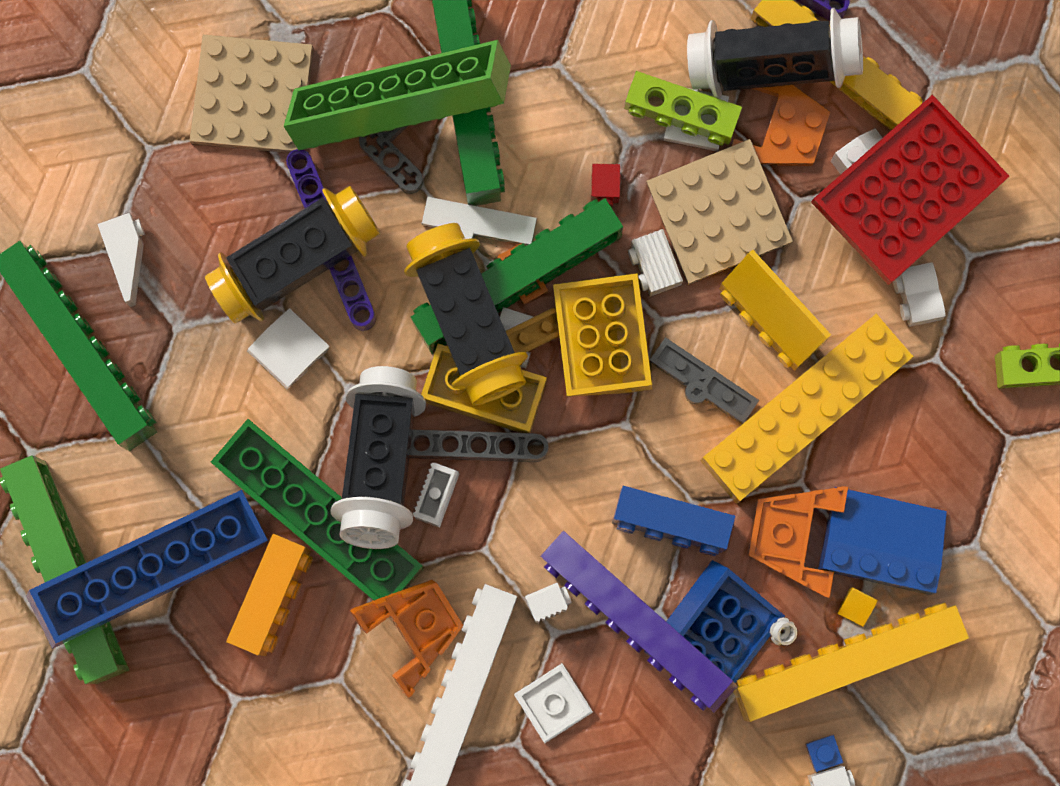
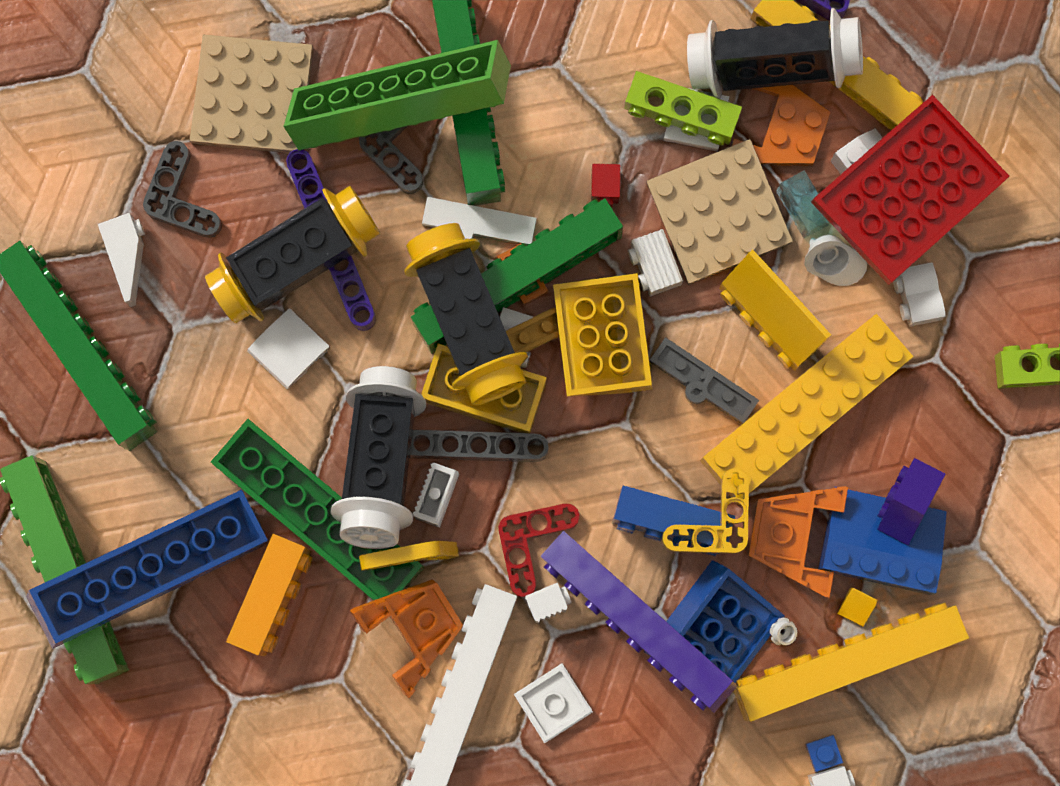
none -> dark grey beam [143,141,222,238]
none -> yellow beam [359,541,459,571]
none -> red beam [498,503,579,597]
none -> yellow beam [662,468,749,554]
none -> clear light blue brick [776,170,830,238]
none -> white piece [804,235,867,286]
none -> dark purple brick [877,458,946,545]

